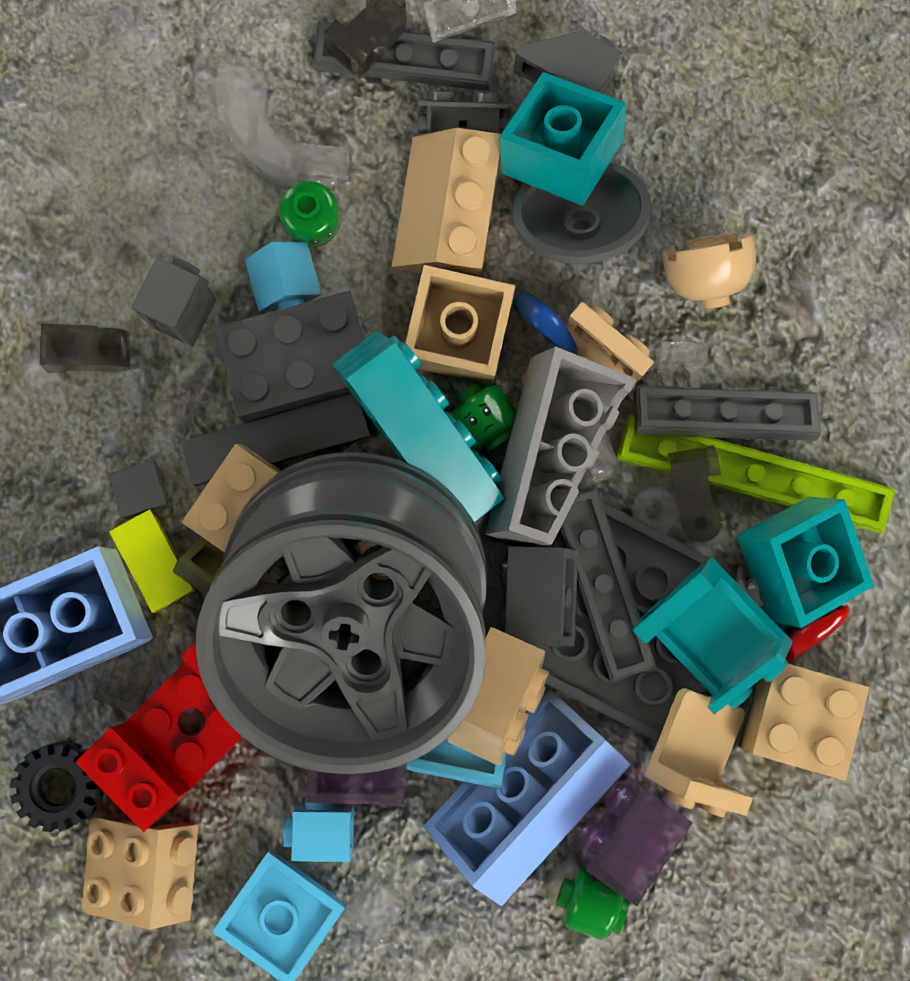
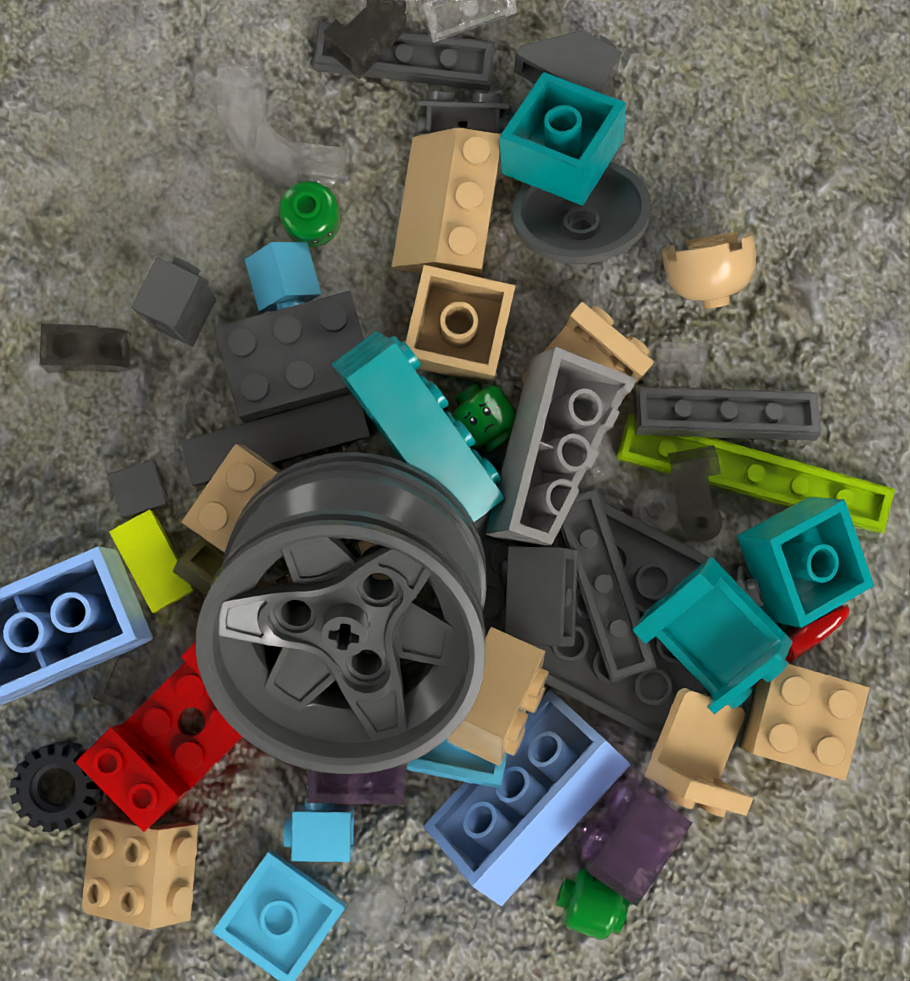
blue arm [512,291,578,355] -> none

